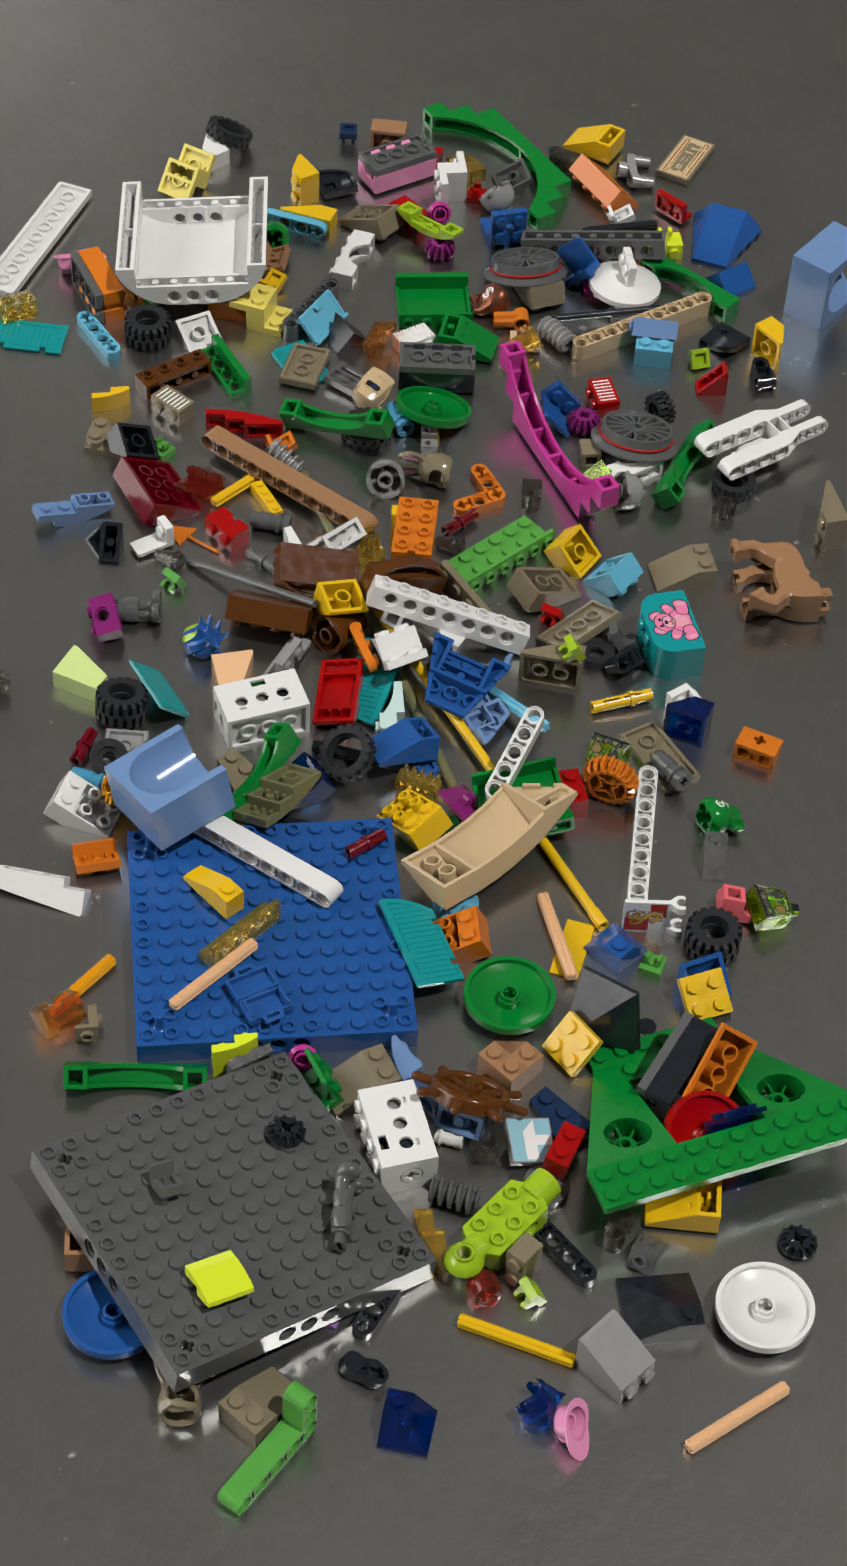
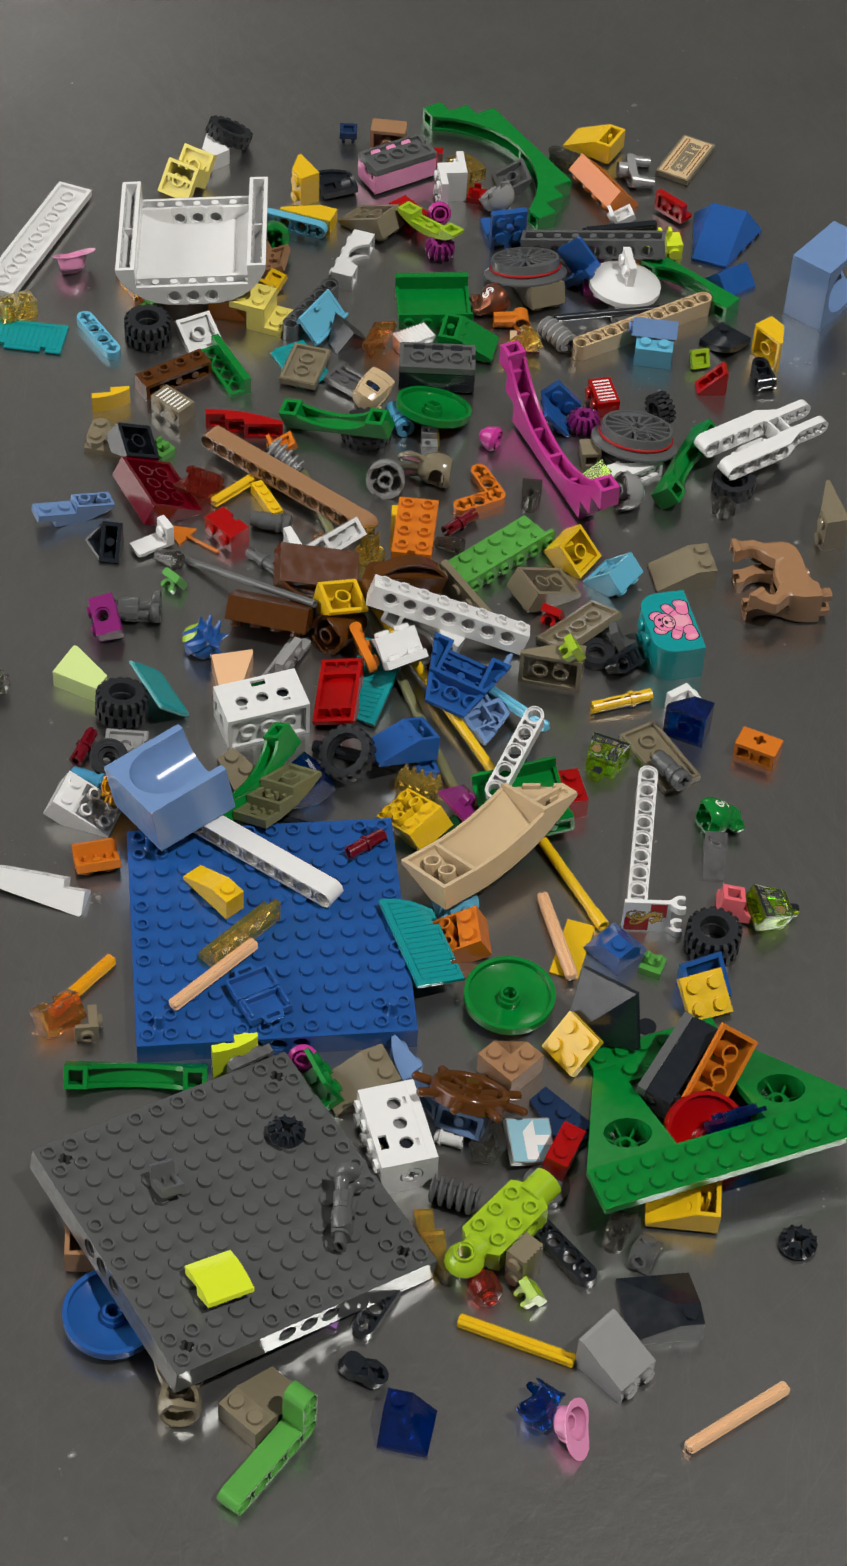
orange piece [70,246,127,325] -> none
light aqua slope [375,681,405,734] -> none
orange gear [581,754,639,806] -> none
white dish [714,1262,815,1354] -> none
none -> dark pink cone [479,426,503,452]

